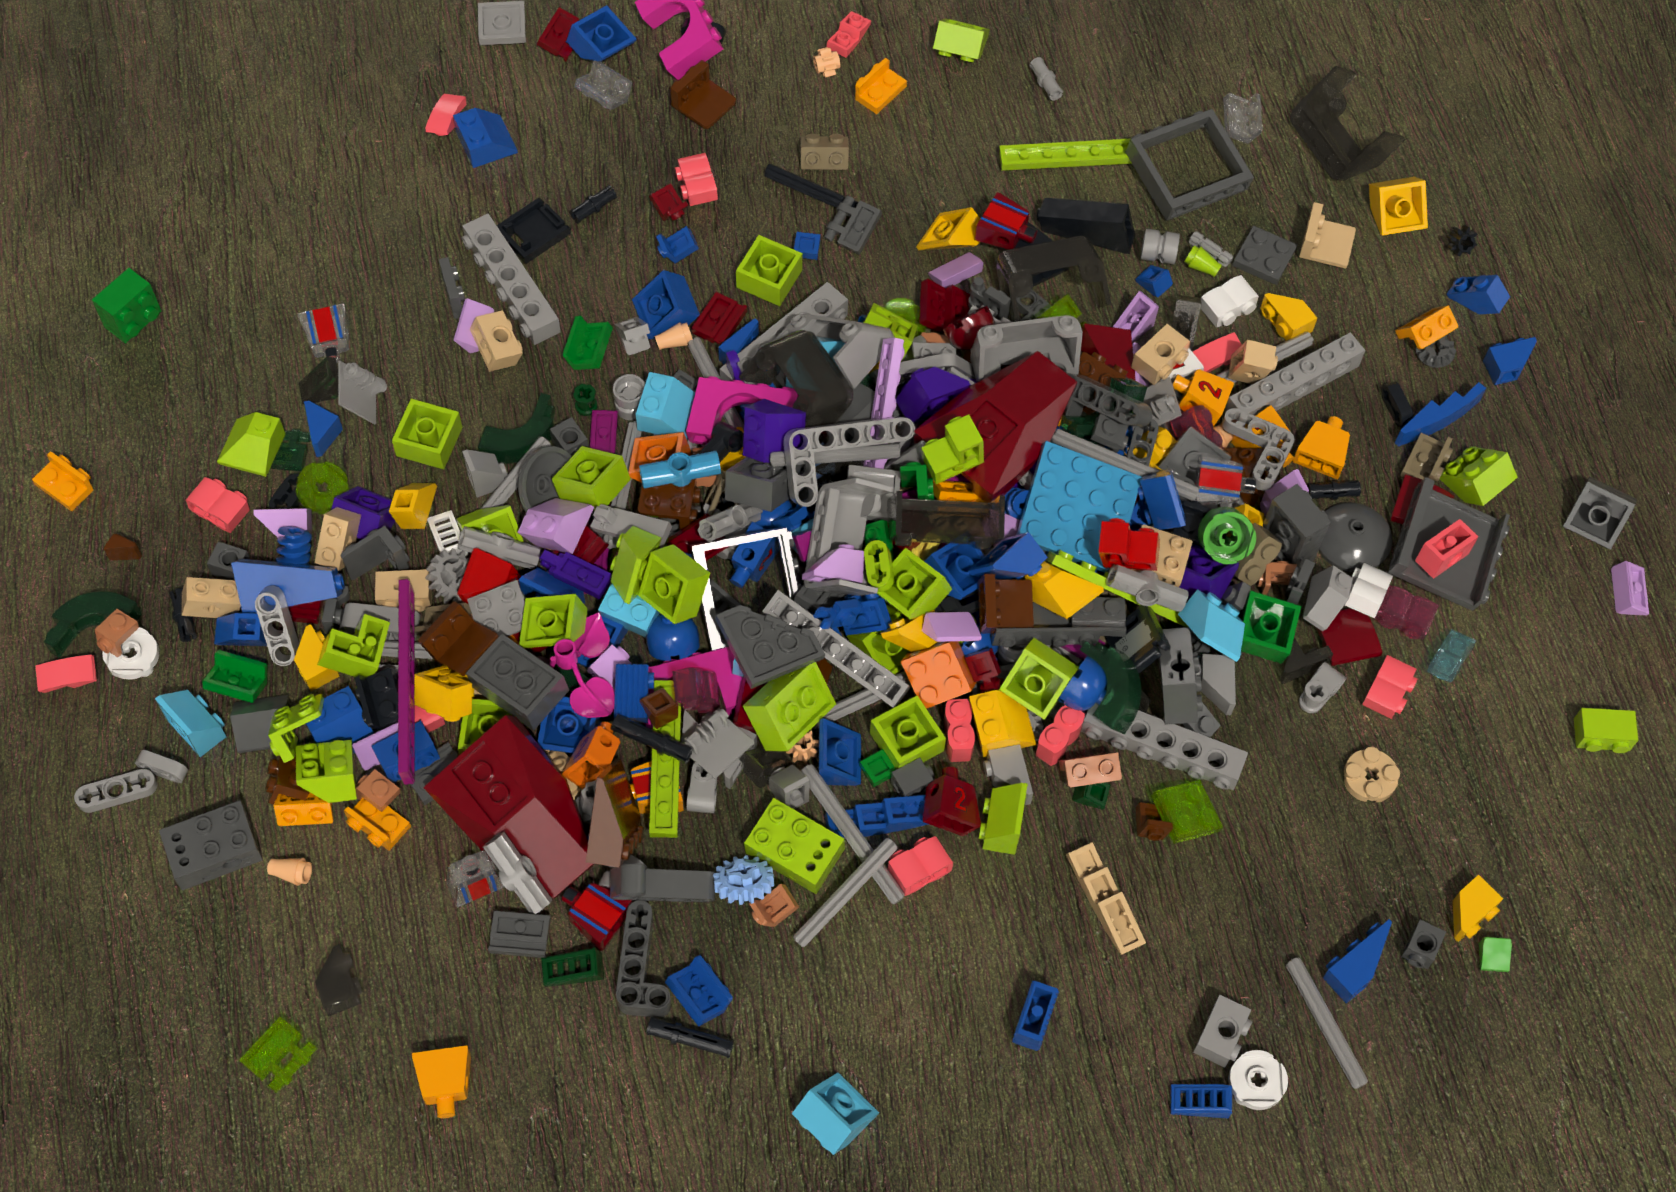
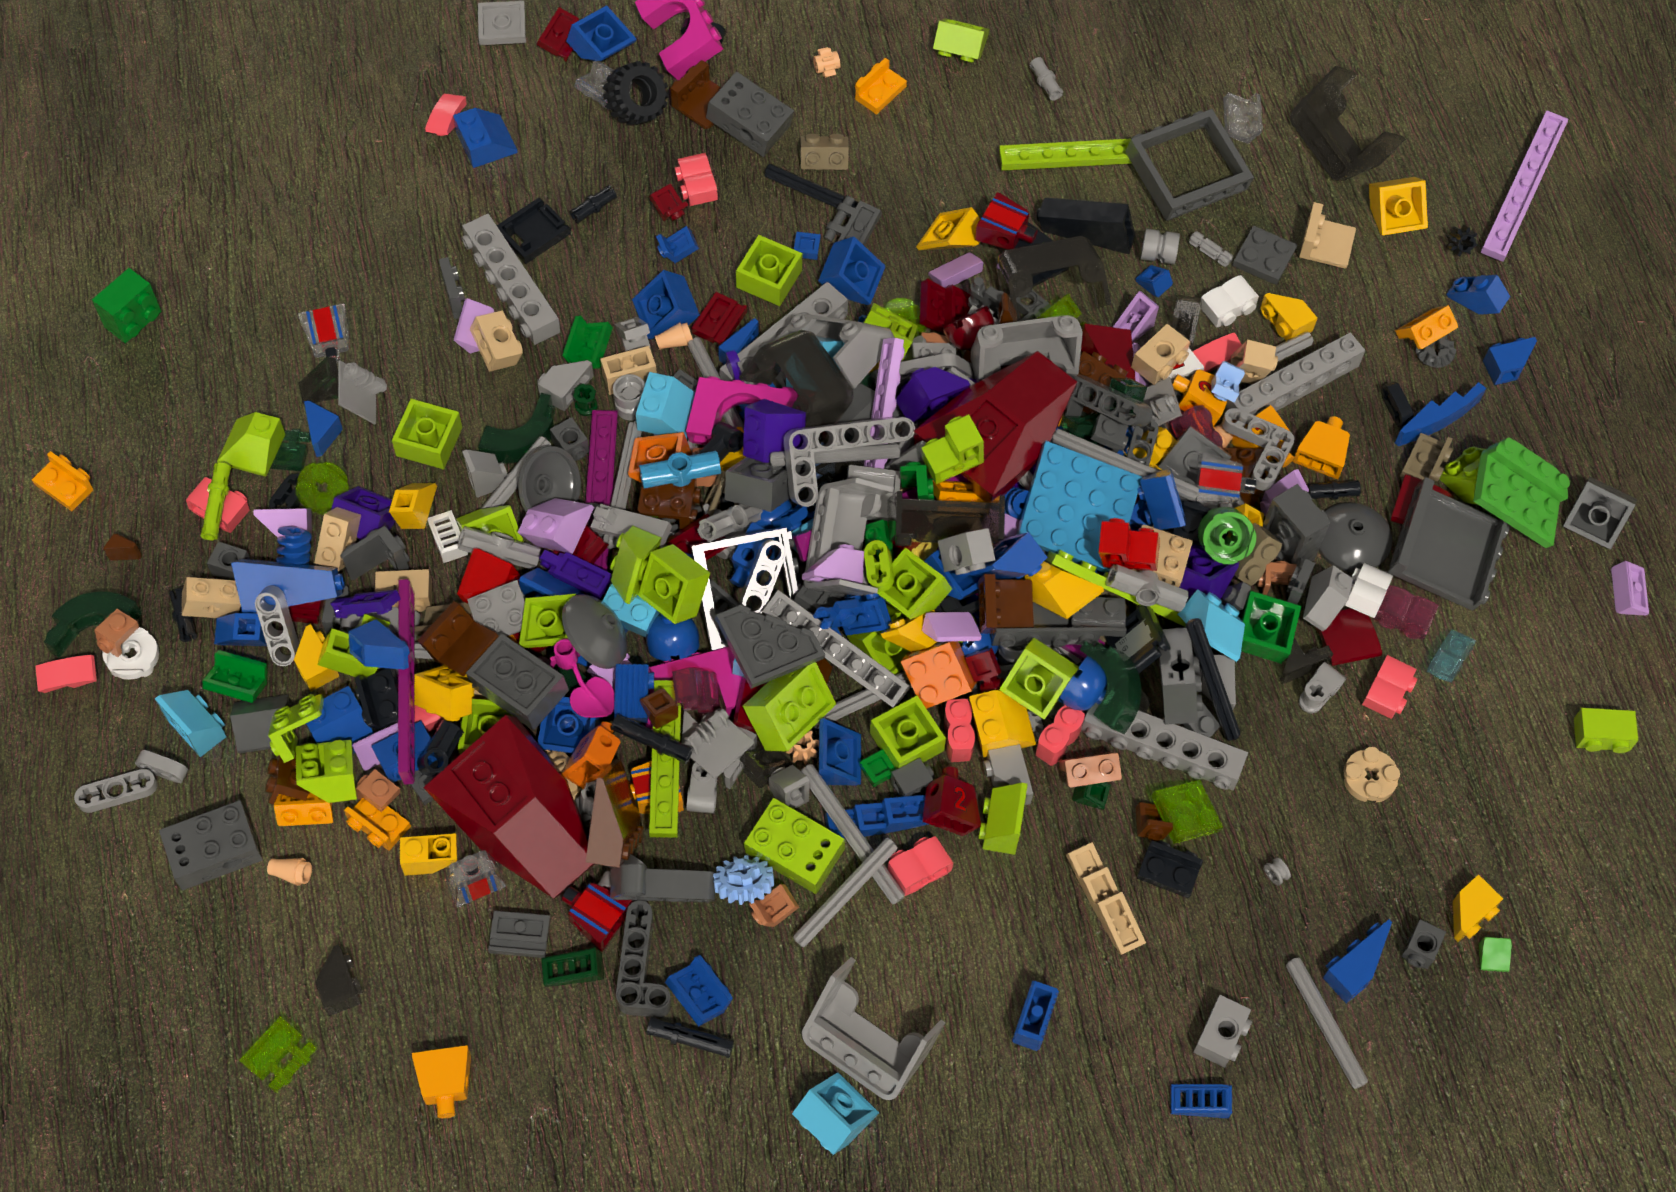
light grey gear [426,549,470,604] -> none
light grey piece [483,832,552,914] -> none
lime brick [552,446,631,511] -> none
coral slope [826,11,871,58] -> none
lime cone [1184,245,1222,277] -> none
white plate [1228,1050,1288,1110] -> none
coral brick [1415,519,1479,579] -> none
none -> lime pin [200,462,231,541]
none -> dark purple hinge [330,590,401,618]
none -> blue slope [348,619,410,670]
none -> yellow slope [400,833,457,876]
none -> black piece [417,720,464,776]
none -> light grey slope [538,360,594,411]
none -> dark grey dish [562,594,627,669]
none -> tan brick [600,346,657,395]
none -> black tyre [603,61,669,125]
none -> dark grey piece [706,71,794,157]
none -> beam [740,539,786,614]
none -> light grey windscreen [802,957,946,1100]
none -> blue slope [818,236,885,305]
none -> light grey brick [938,528,995,575]
none -> reddish brown slope [998,293,1017,324]
none -> black bracket [1137,840,1203,898]
none -> black axle [1186,618,1241,741]
none -> light blue bracket [1211,361,1245,403]
none -> light grey bush [1264,857,1291,886]
none -> bright green plate [1473,438,1570,548]
none -> lavender plate [1481,111,1569,262]

